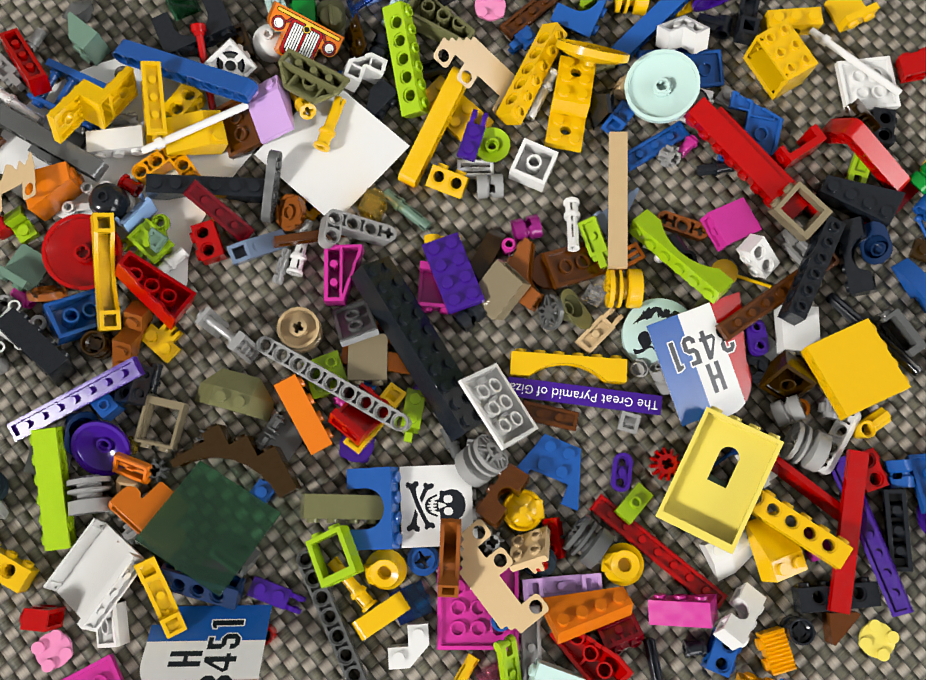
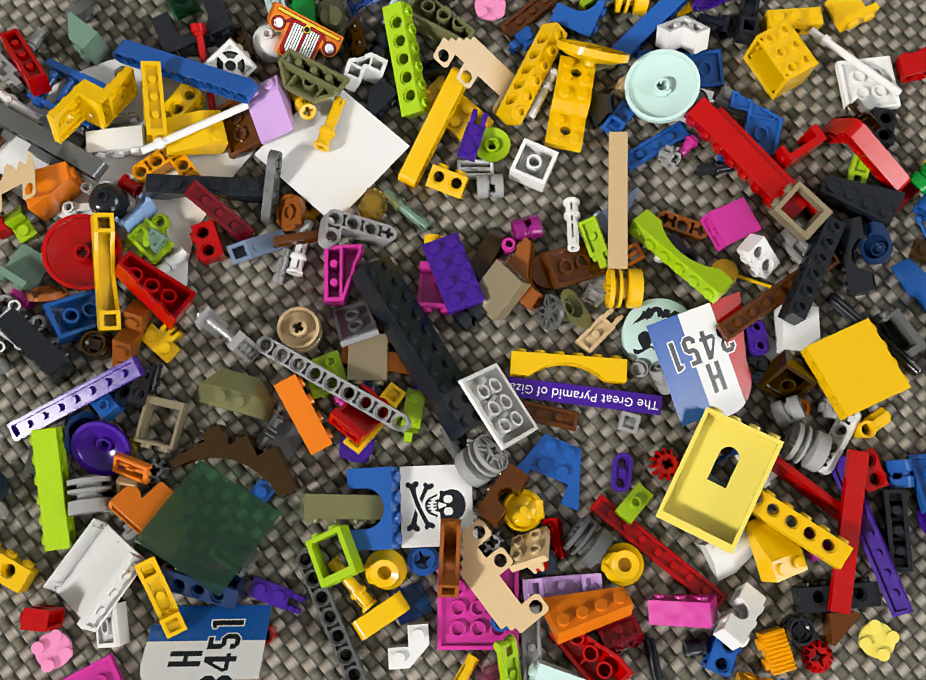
none -> red gear [800,640,834,674]

